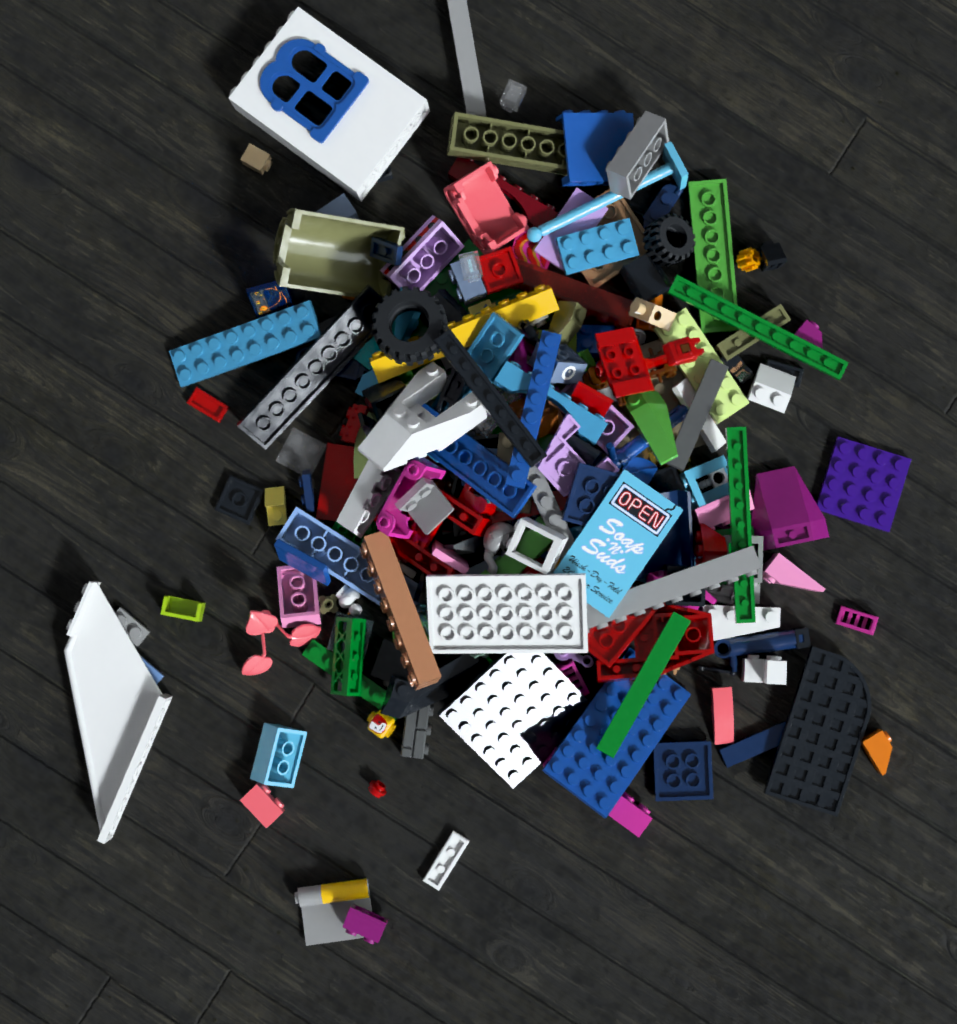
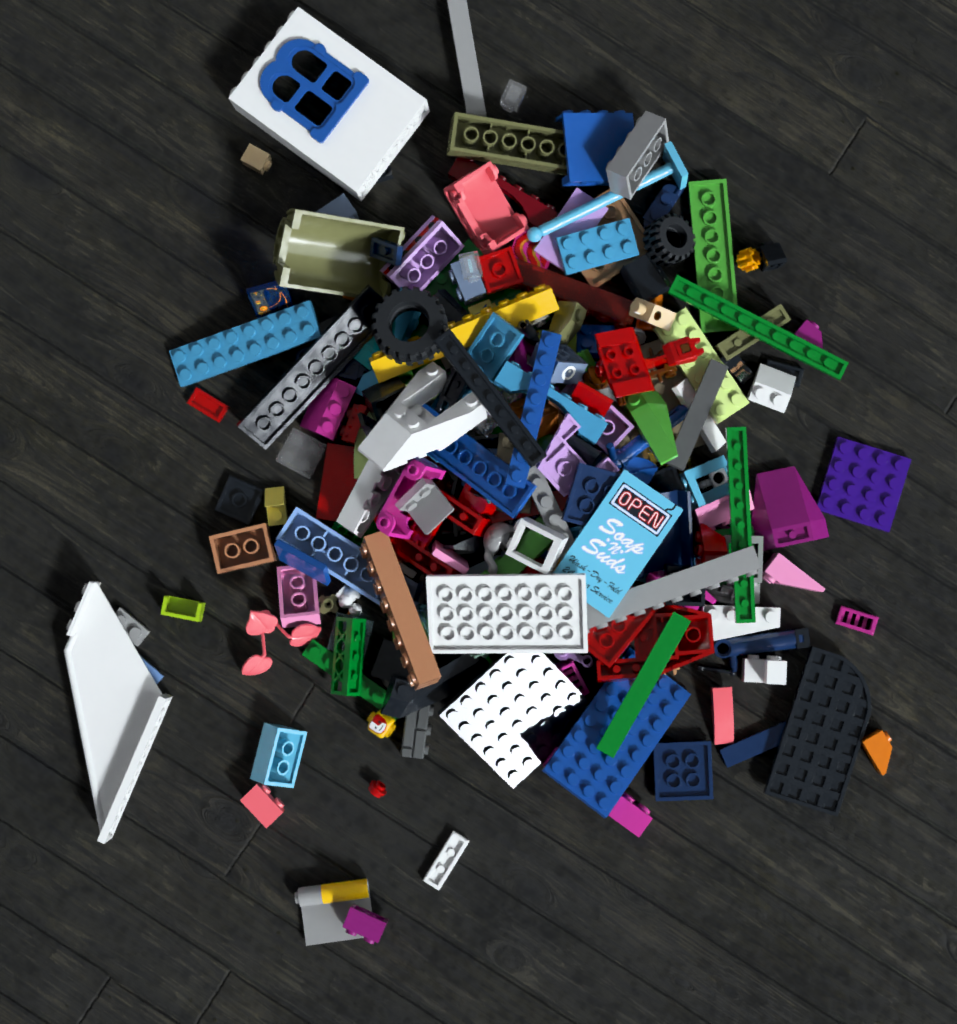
dark blue plate [299,469,315,512] -> none
none -> nougat brick [209,523,277,574]
none -> dark pink slope [300,378,357,442]

